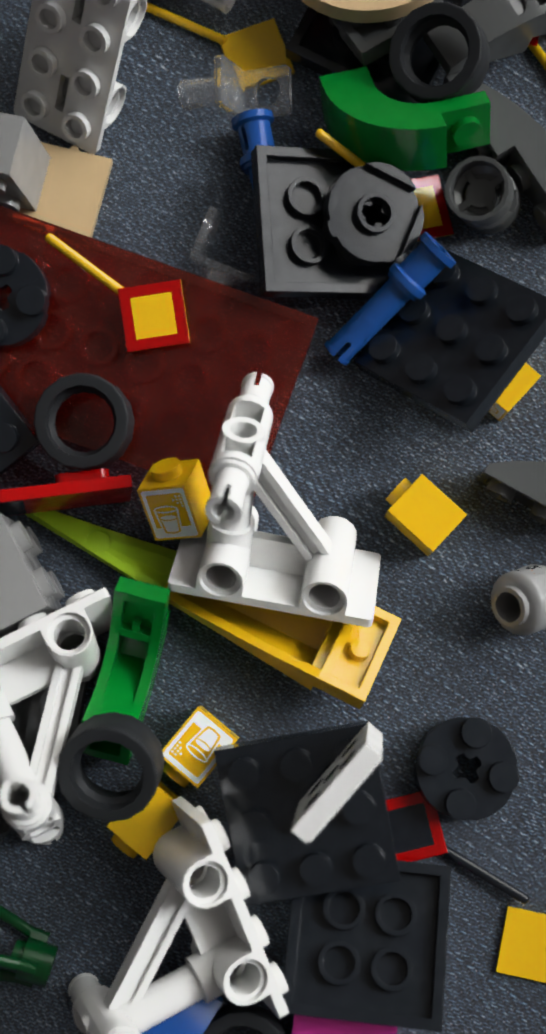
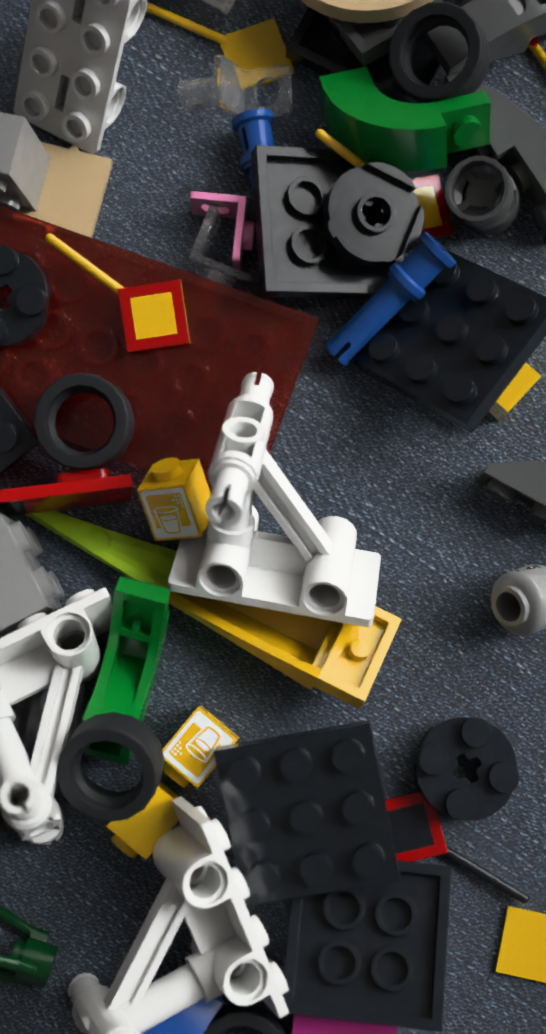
white tile [291,722,383,844] -> none
yellow brick [384,474,467,556] -> none
none -> bright pink bracket [189,191,255,274]

